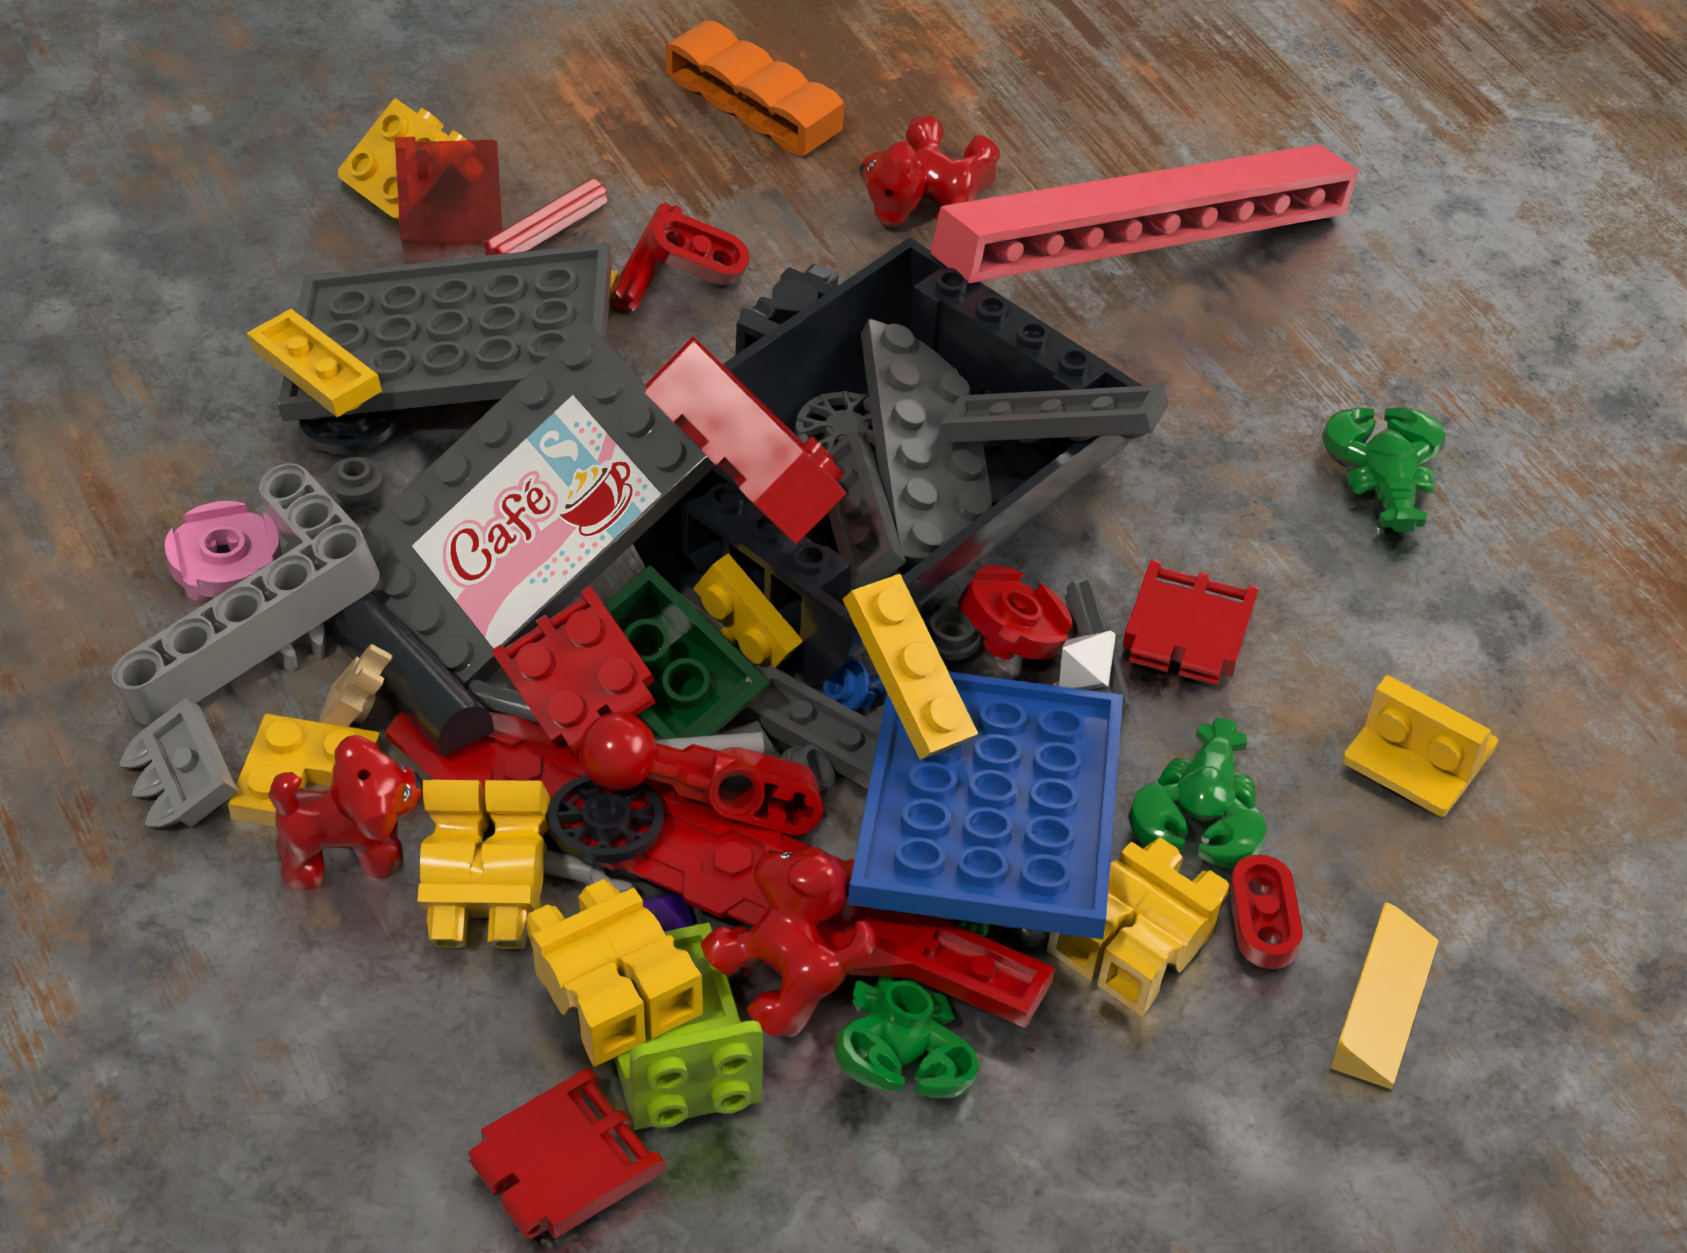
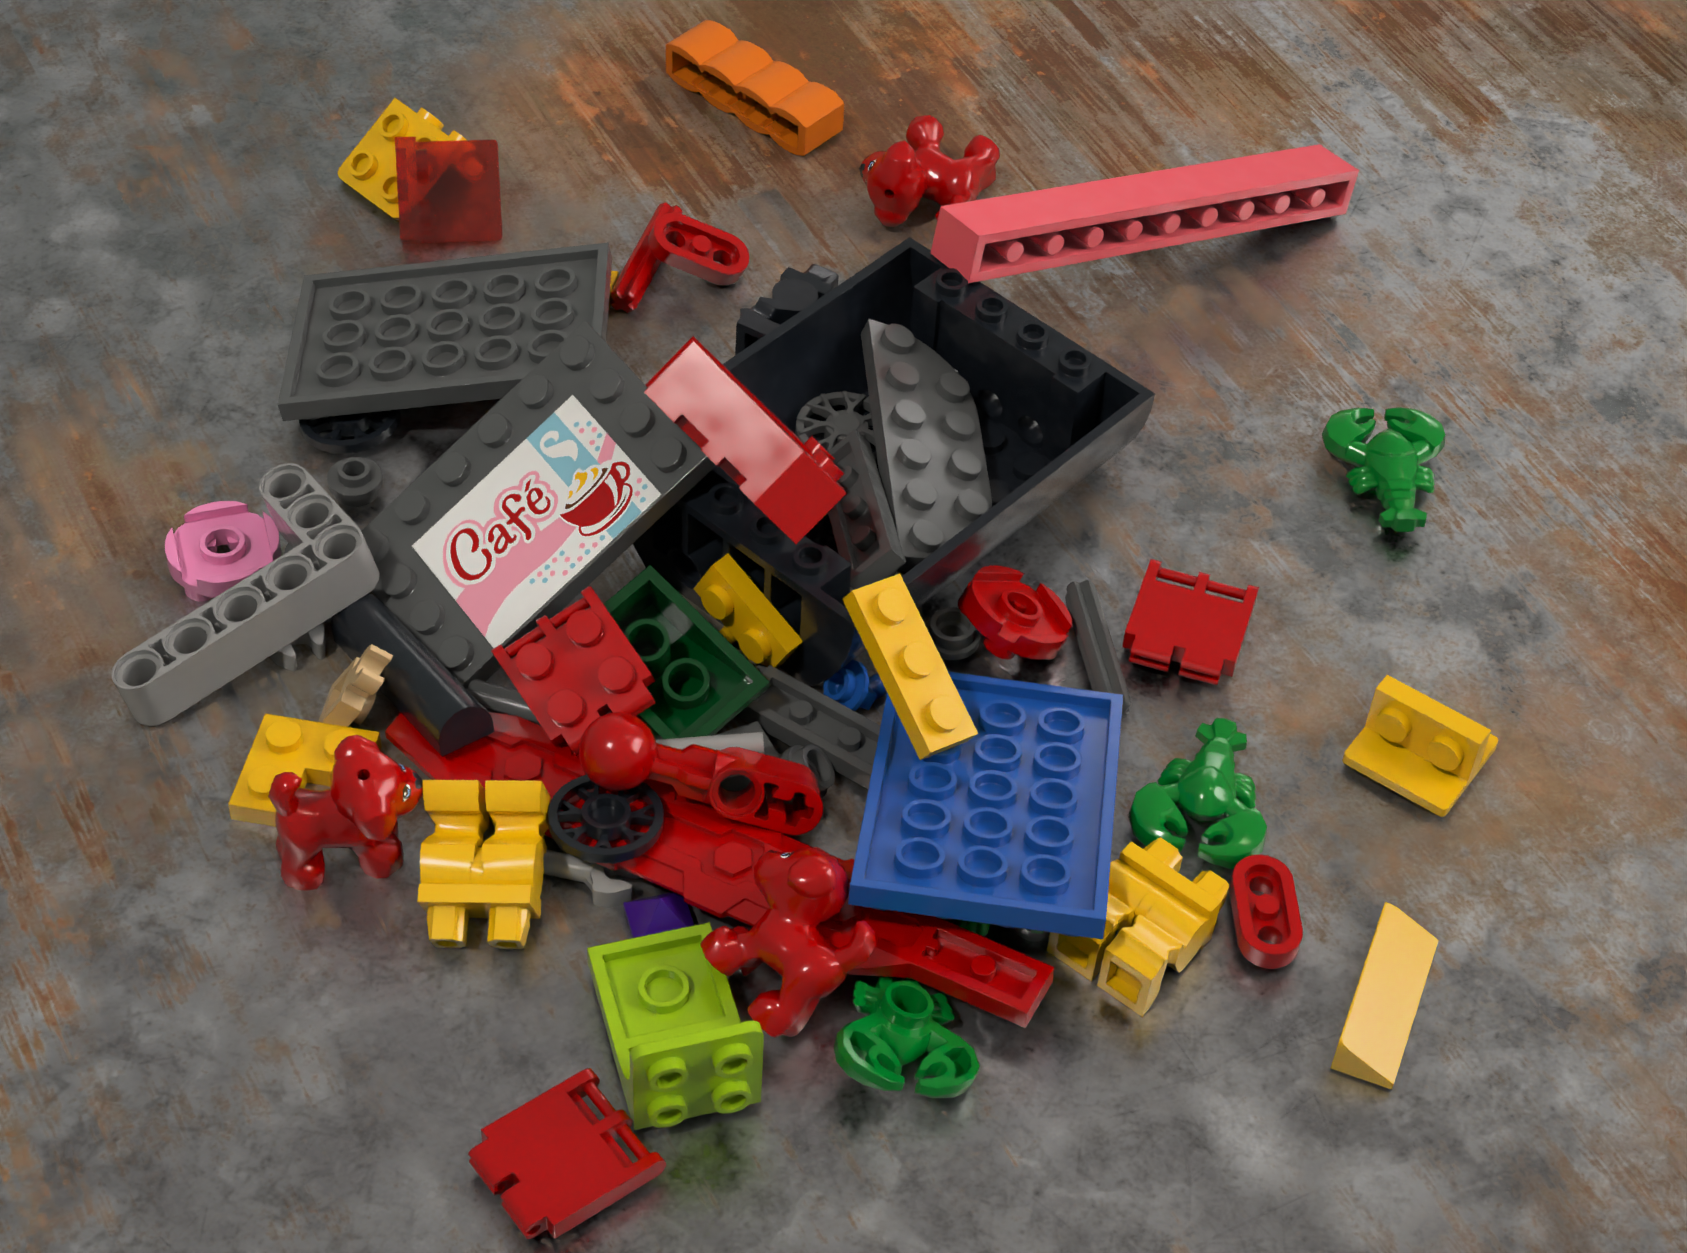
light grey plate [119,697,238,828] -> none
yellow plate [247,308,382,417] -> none
axle [484,179,608,256] -> none
yellow hips [526,879,703,1067] -> none
dark grey plate [940,385,1169,445] -> none
white slope [1059,630,1116,690] -> none

